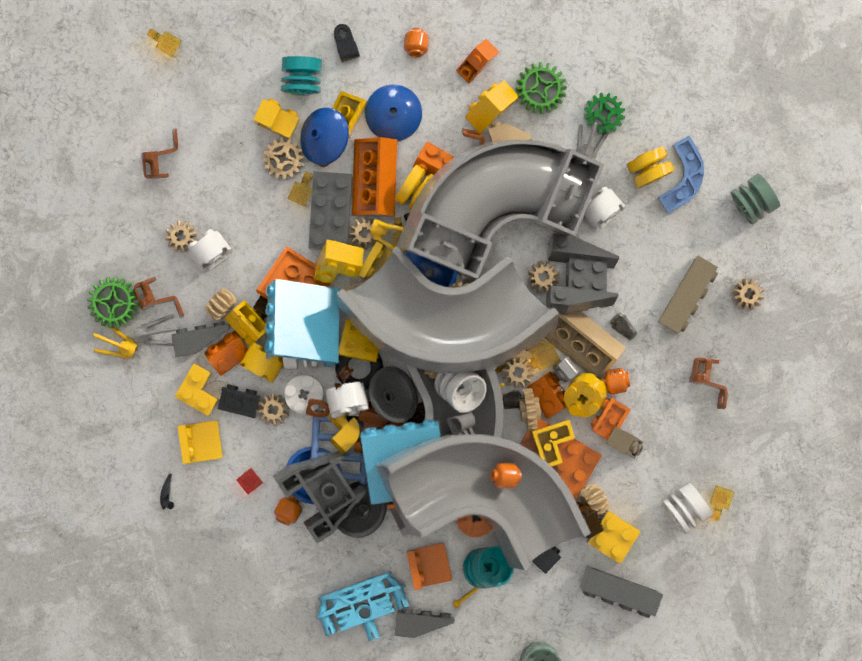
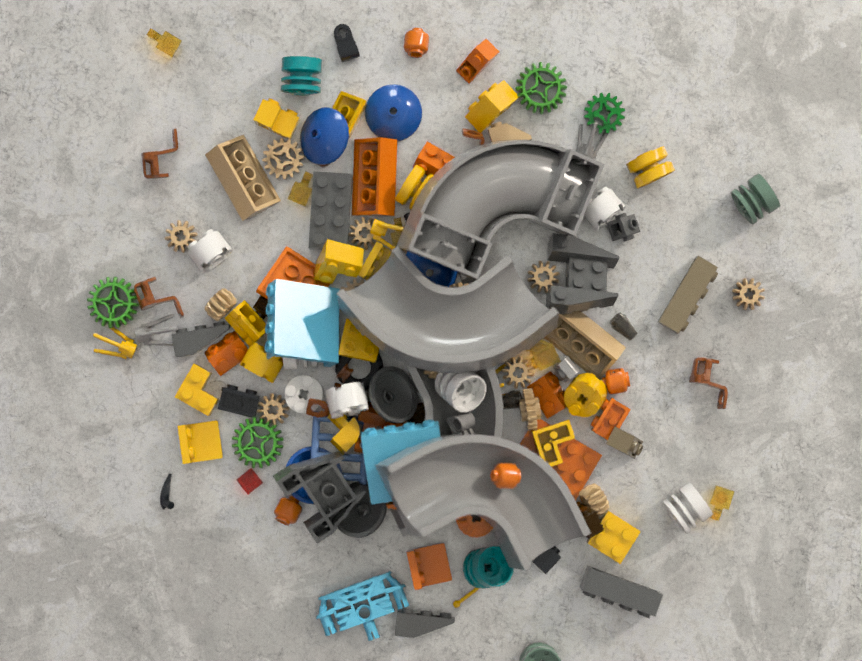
medium blue plate [658,135,704,214] -> none
none -> tan slope [205,135,281,221]
none -> bright green gear [232,417,284,468]
none -> dark grey brick [606,213,641,242]

